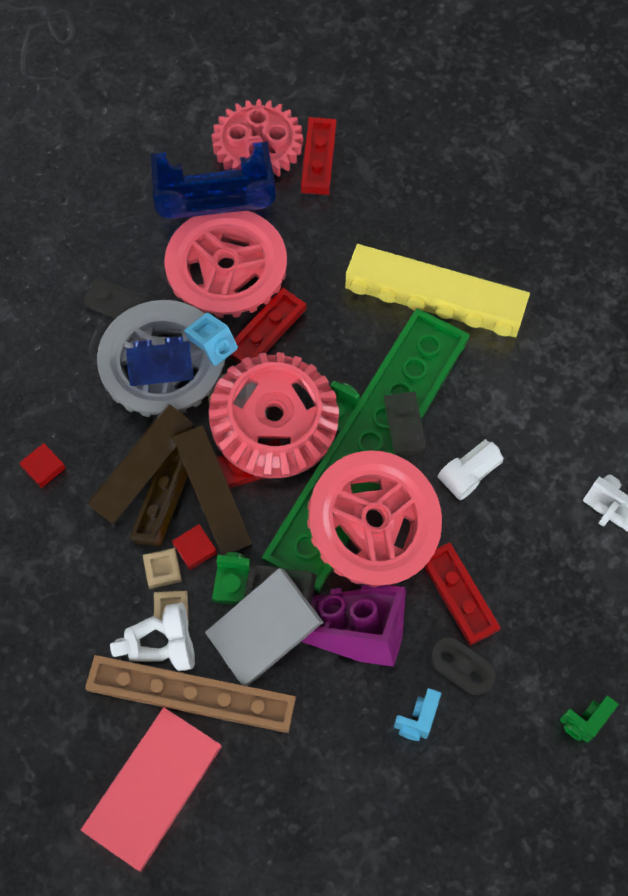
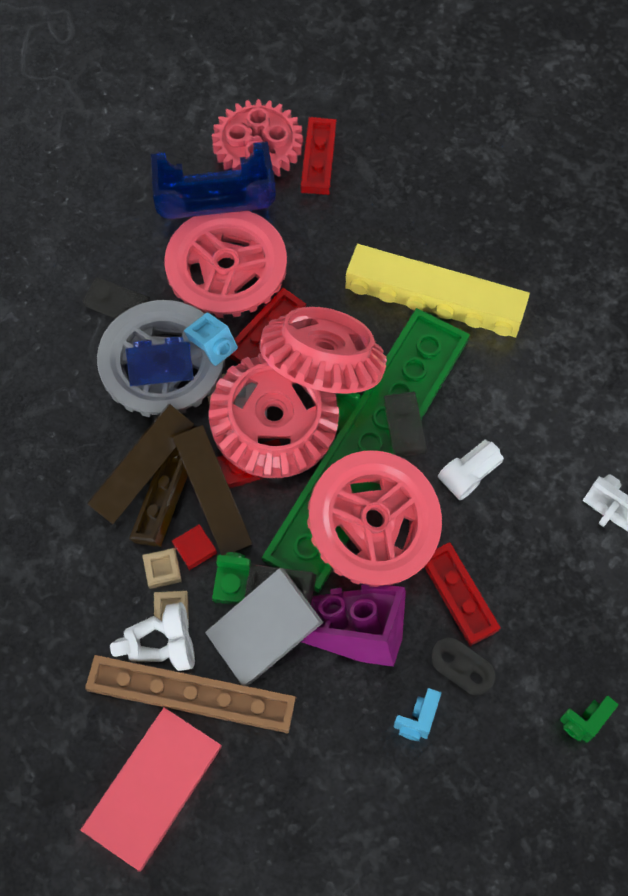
red tile [19,443,66,488] -> none
none -> coral gear [259,307,387,393]

